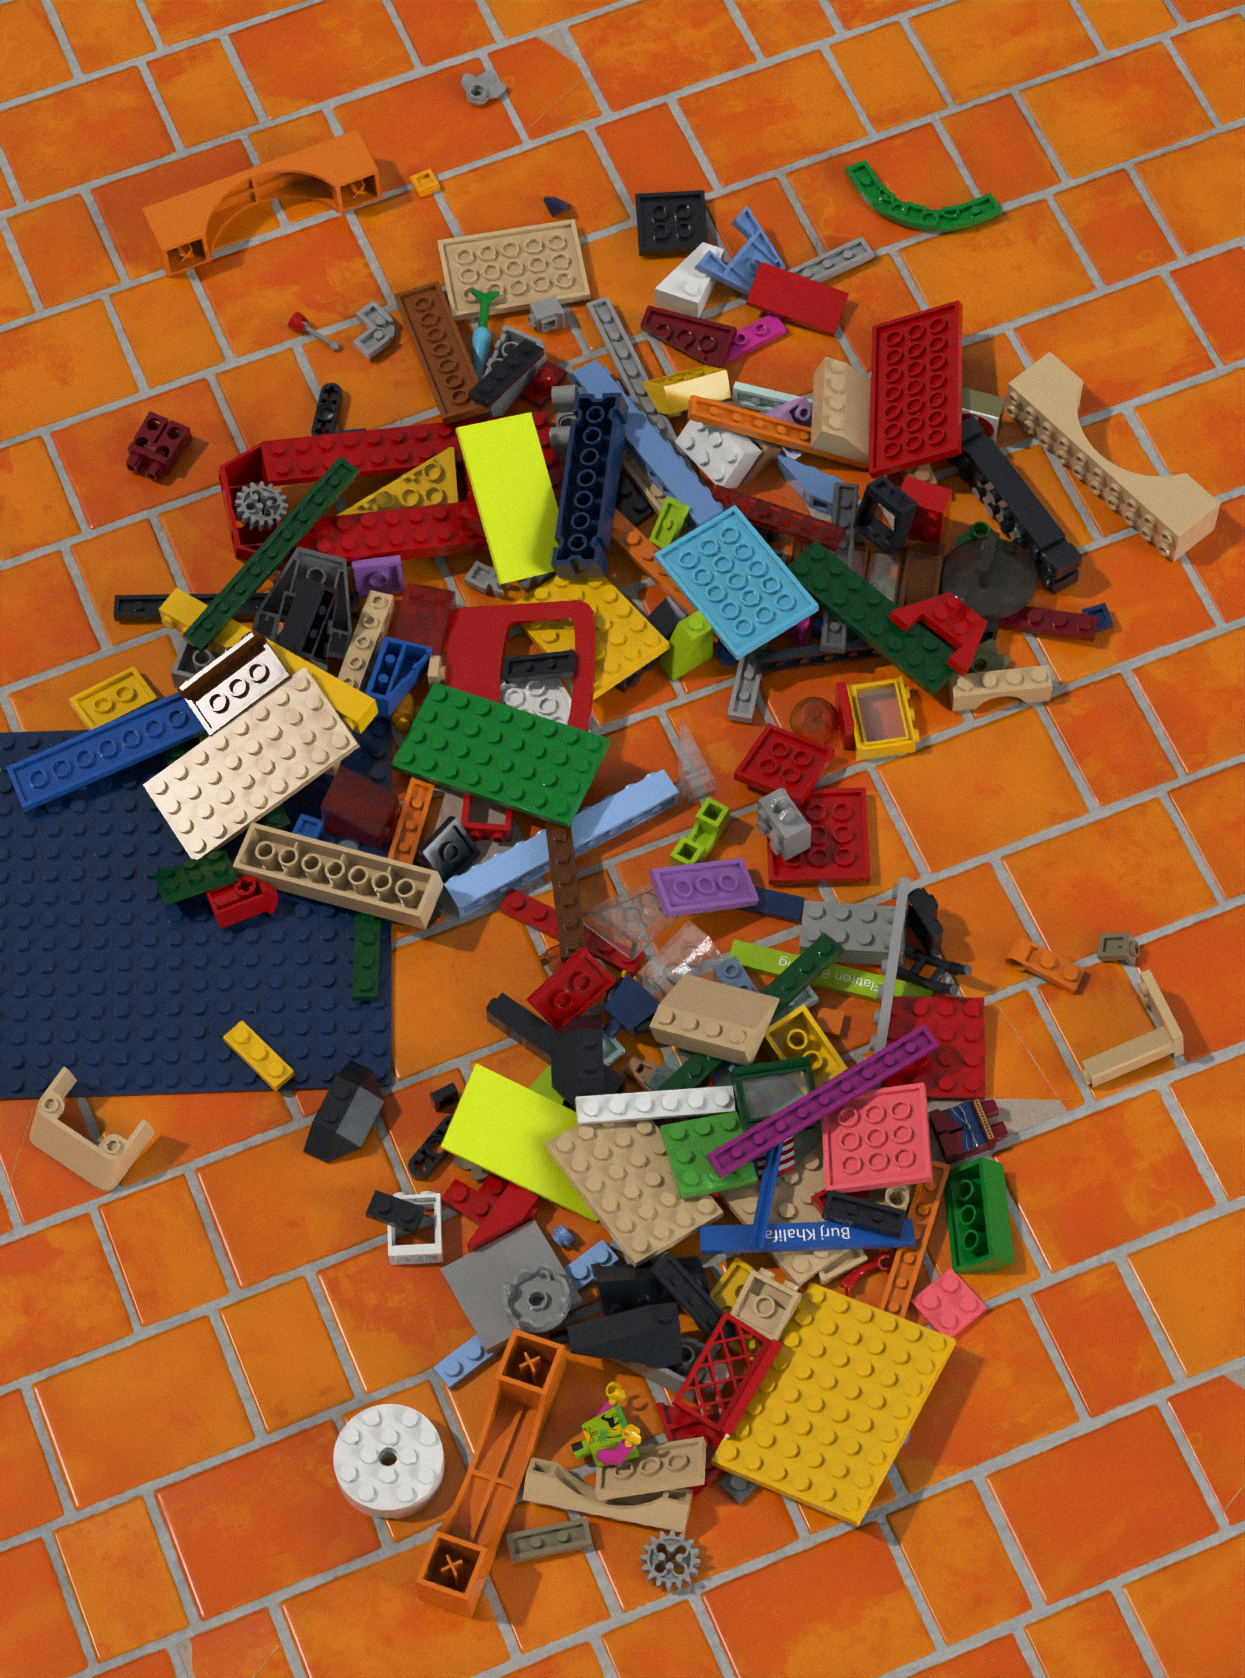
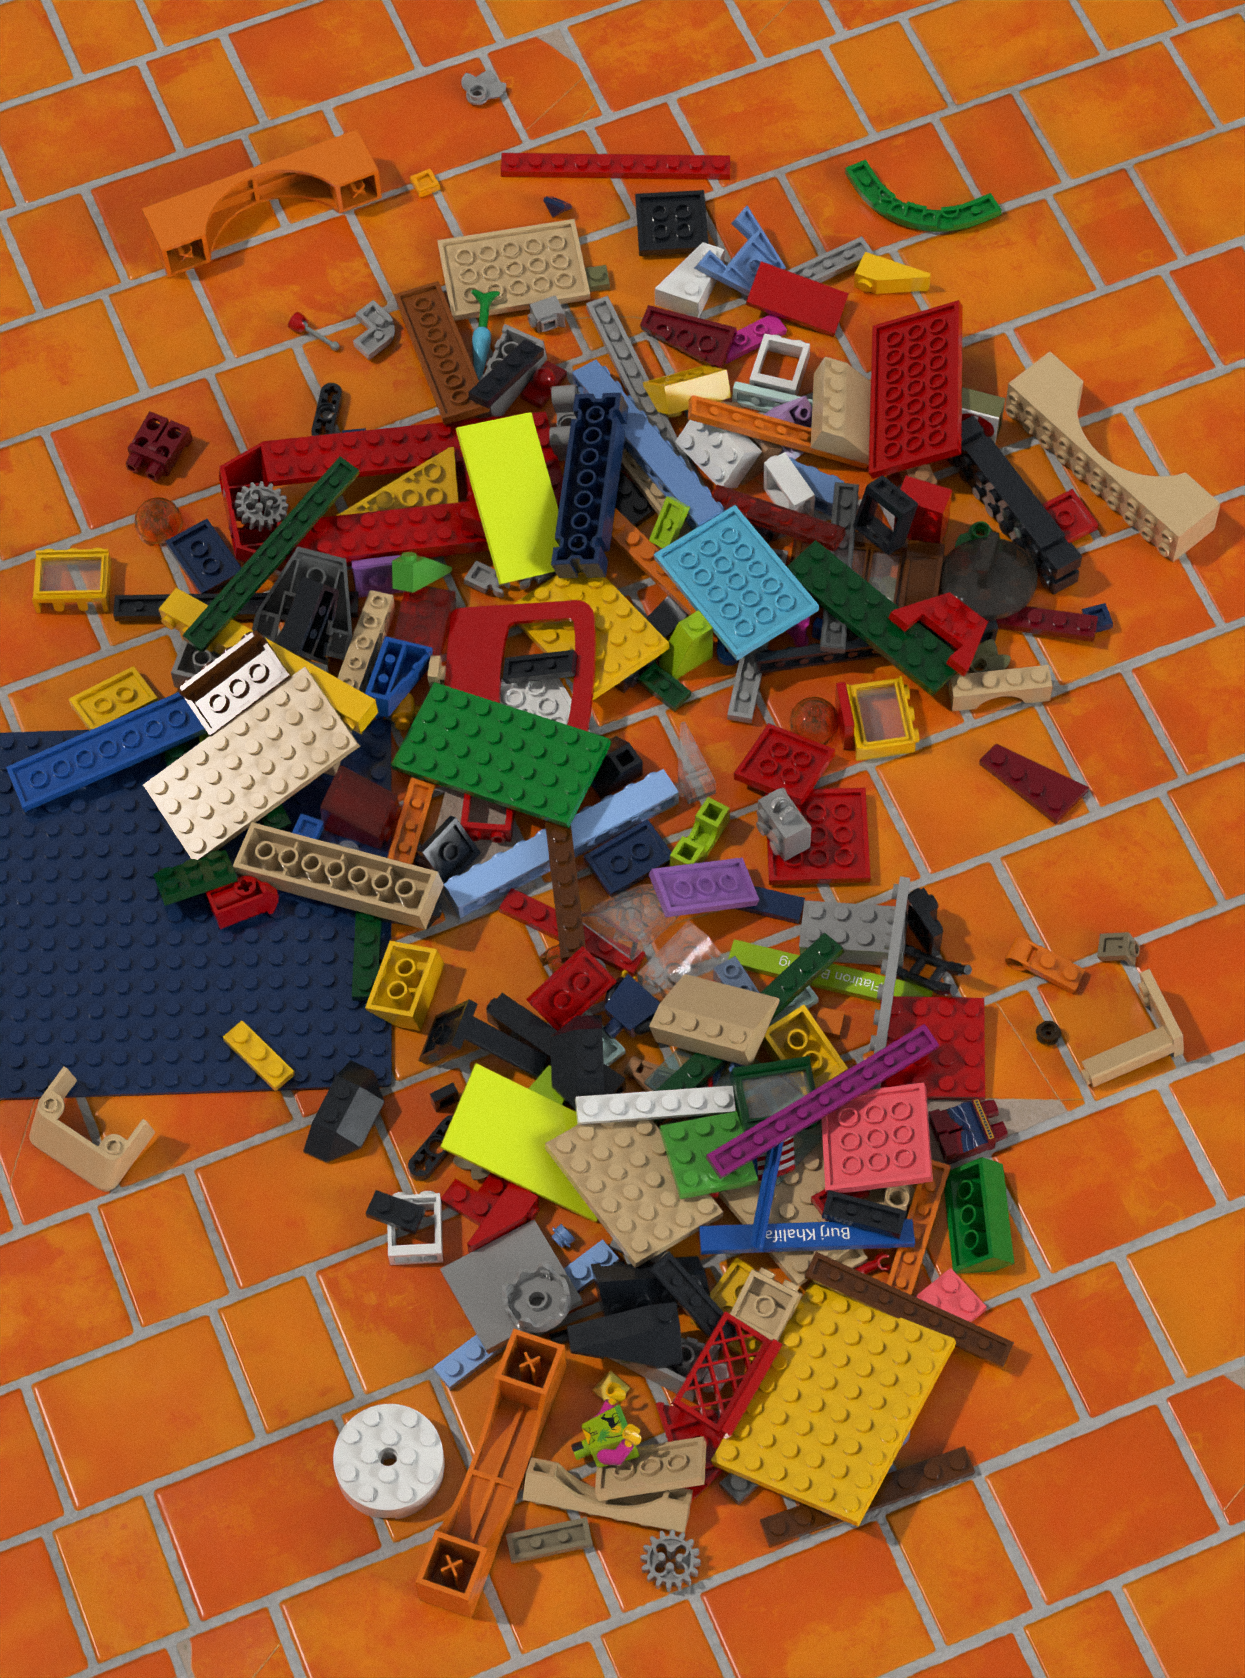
none -> window [32,548,112,613]
none -> clear orange cylinder [134,497,183,546]
none -> dark blue plate [165,519,241,594]
none -> yellow slope [365,941,445,1031]
none -> bright green slope [392,552,452,593]
none -> black piece [418,999,548,1078]
none -> red plate [501,153,730,180]
none -> dark blue plate [584,819,672,898]
none -> olive plate [585,265,610,292]
none -> black slope [591,736,643,799]
none -> light yellow slope [592,1371,630,1403]
none -> dark green plate [638,662,691,712]
none -> white window [749,333,810,396]
none -> reddish brown plate [760,1446,975,1548]
none -> white window [763,452,815,531]
none -> reddish brown plate [804,1252,1014,1368]
none -> yellow slope [854,252,931,294]
none -> dark red wing [979,744,1089,825]
none -> dark brown plate [1036,1021,1061,1045]
none -> red plate [1042,489,1099,543]

